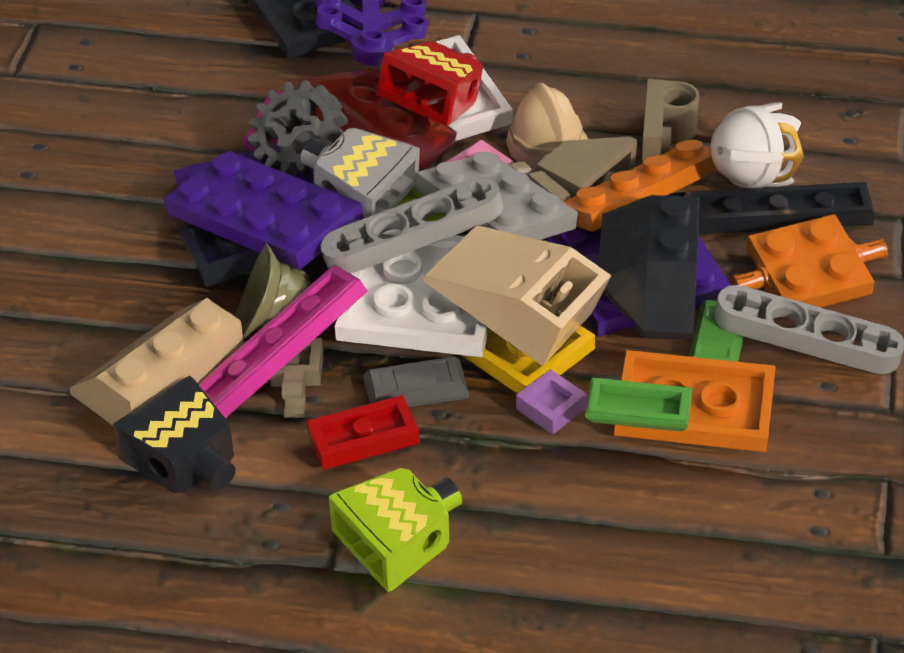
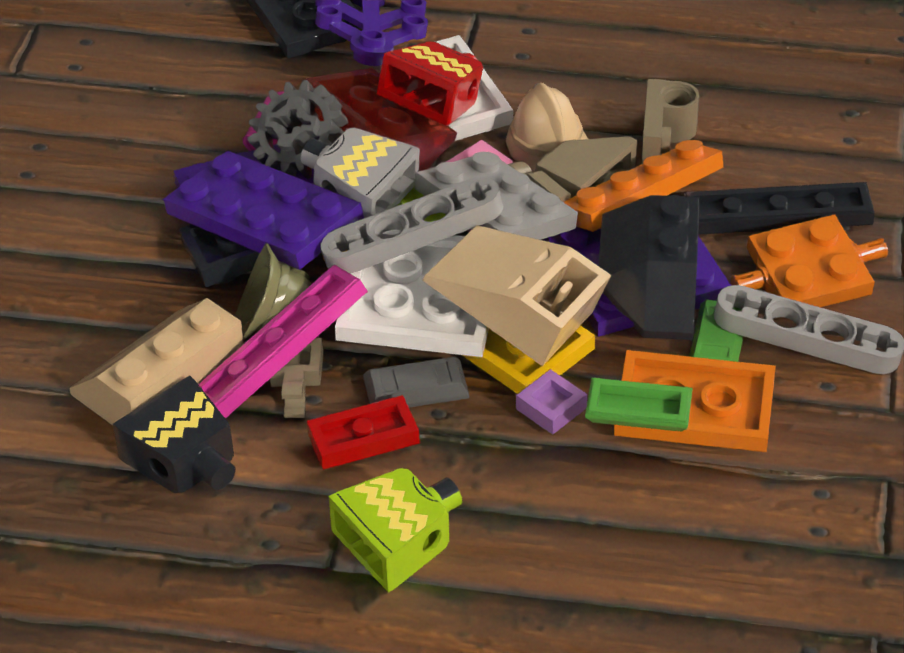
white helmet [711,102,804,188] -> none

